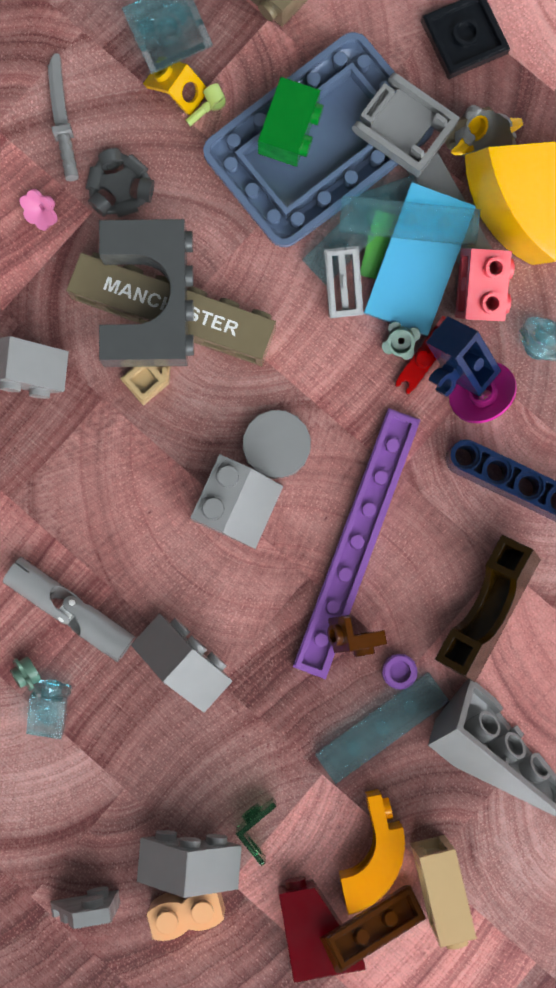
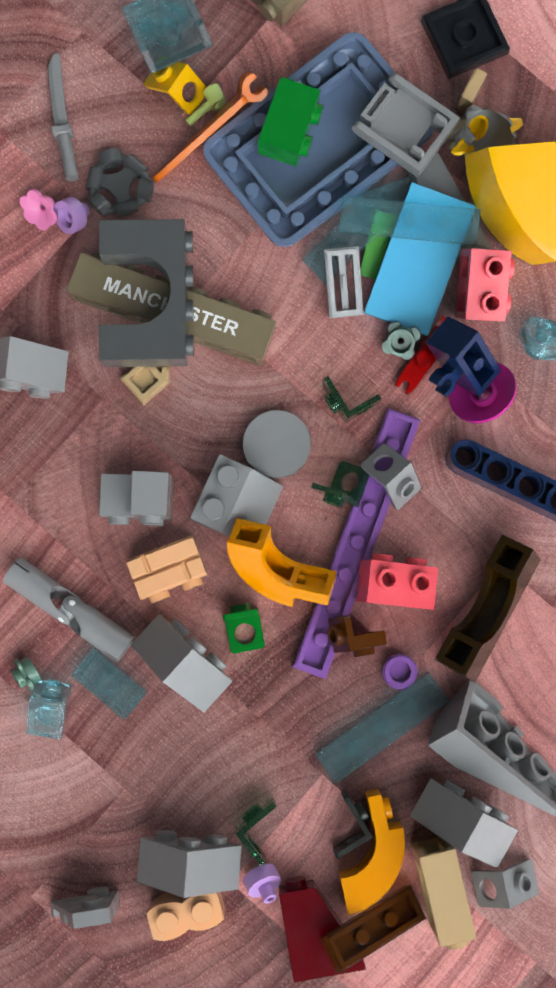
none -> lavender tile [53,197,90,234]
none -> clear light blue plate [71,648,148,721]
none -> light grey brick [99,471,174,527]
none -> light nougat brick [126,535,208,604]
none -> orange flag [152,71,269,183]
none -> green bracket [223,603,265,654]
none -> light orange arch [227,518,337,607]
none -> lavender tile [243,864,281,904]
none -> clear green bracket [311,461,370,508]
none -> clear green bracket [322,376,382,423]
none -> pearl dark grey bracket [333,790,373,859]
none -> coral brick [356,553,438,610]
none -> light grey bracket [361,444,421,510]
none -> light grey brick [410,779,518,868]
none -> tan tile [456,68,488,115]
none -> light grey bracket [471,859,539,909]

